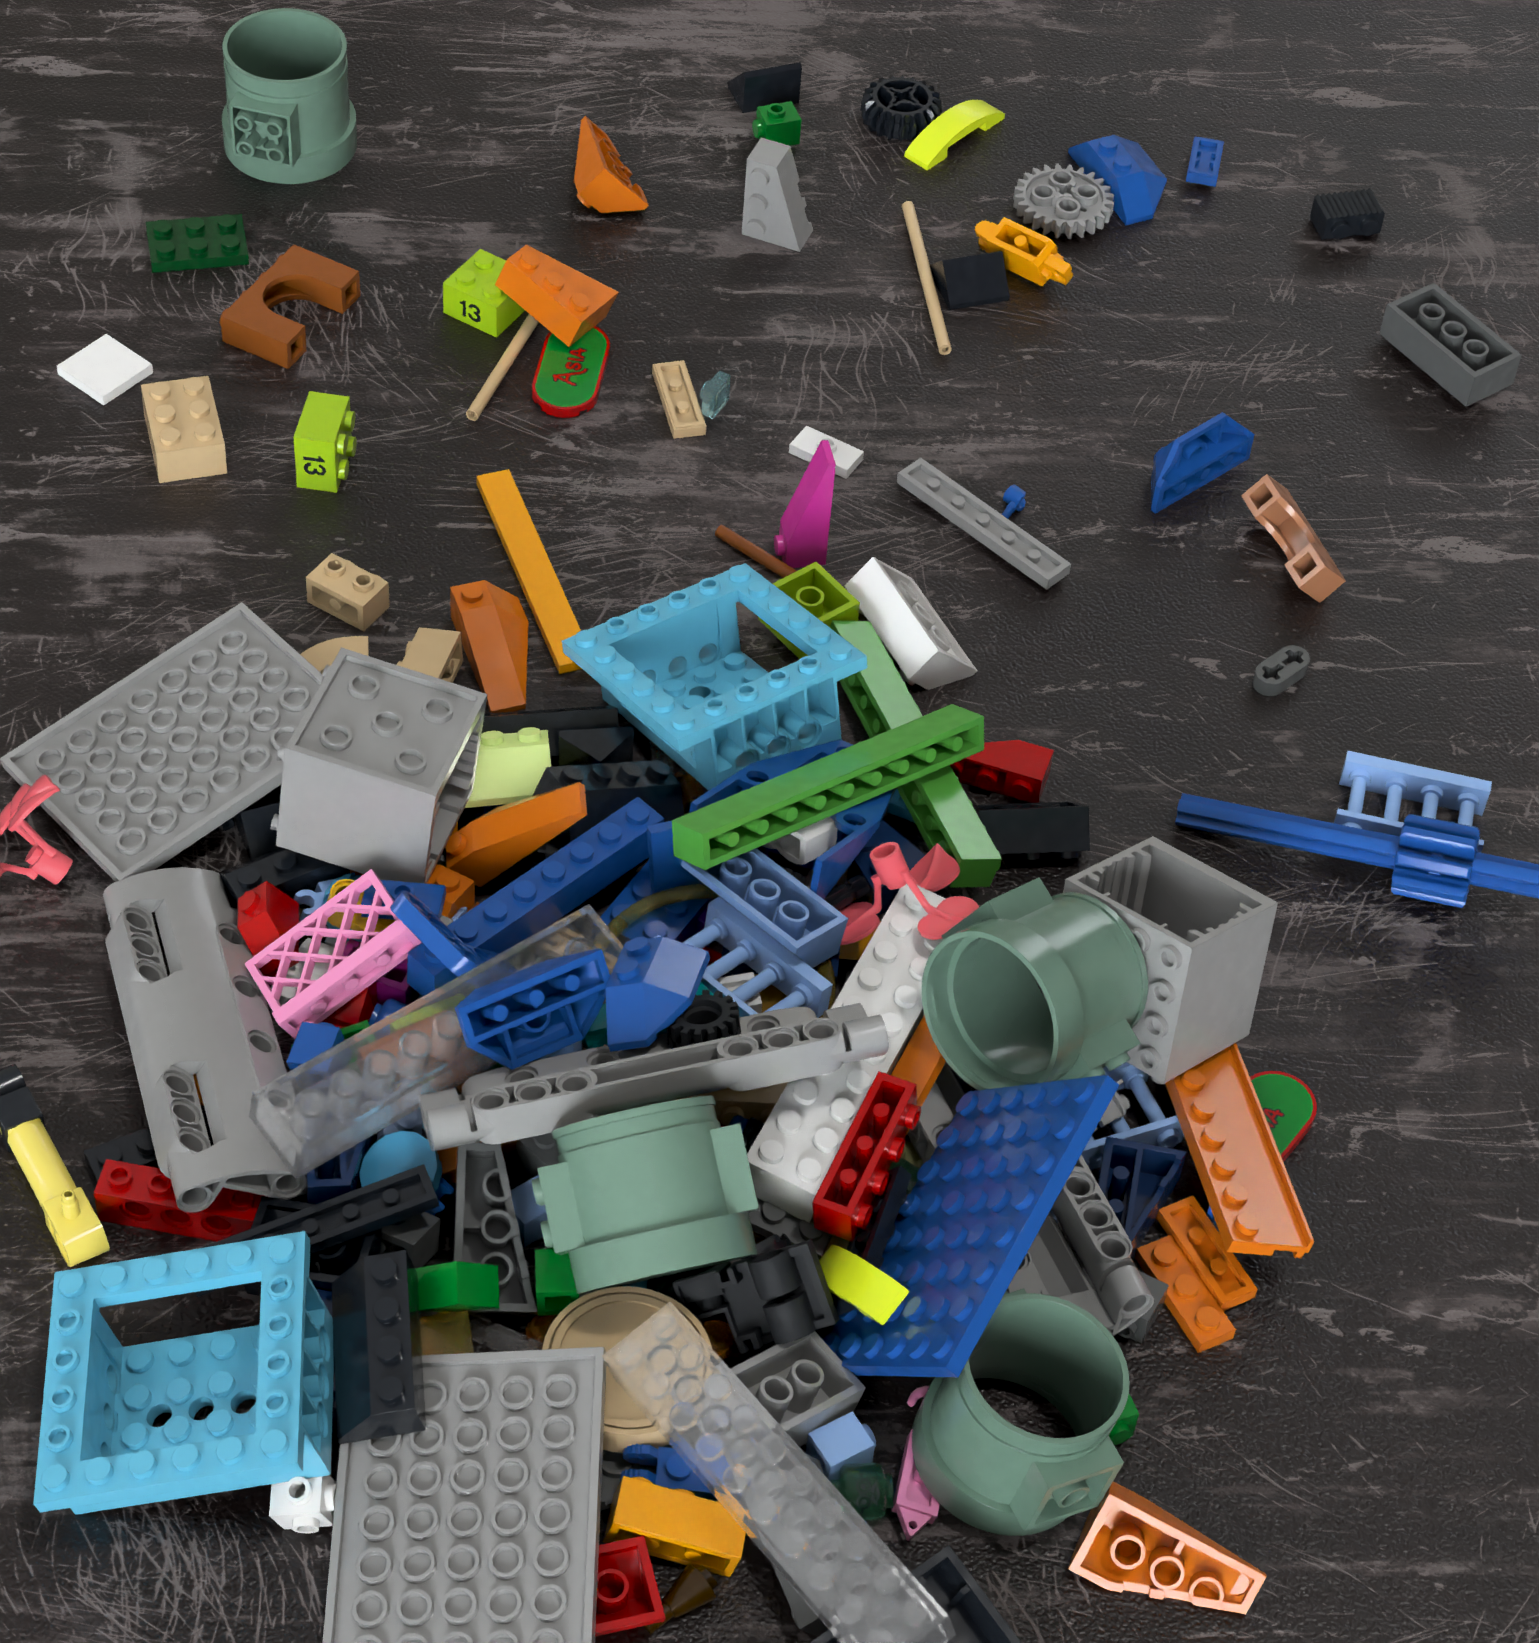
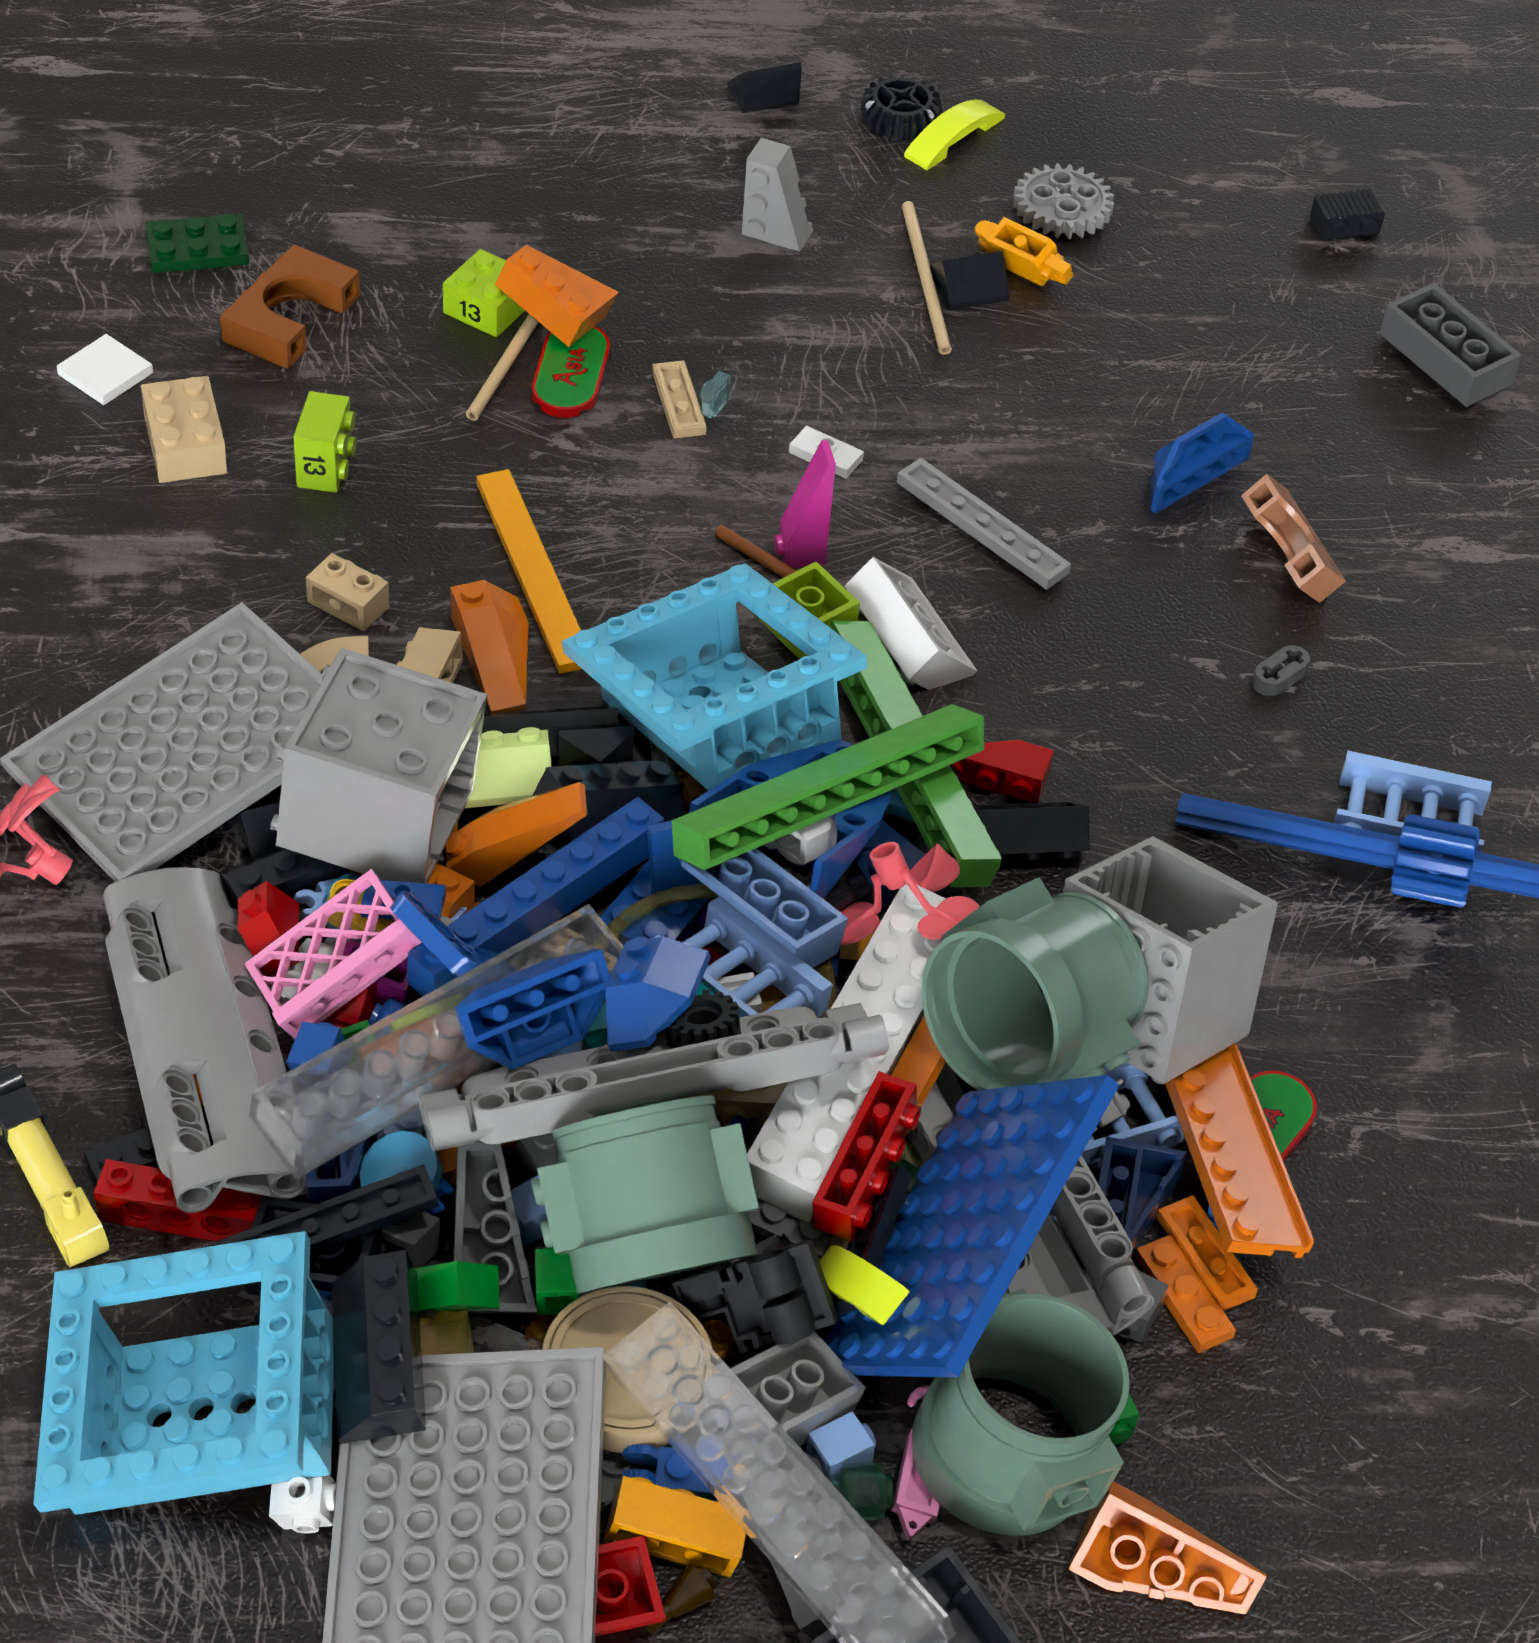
sand green cylinder [222,8,357,184] -> none
orange wedge [574,116,649,213] -> none
green brick [752,101,802,146] -> none
blue hand [1002,485,1026,519] -> none
blue wedge [1068,135,1167,225] -> none
blue plate [1186,137,1224,187] -> none

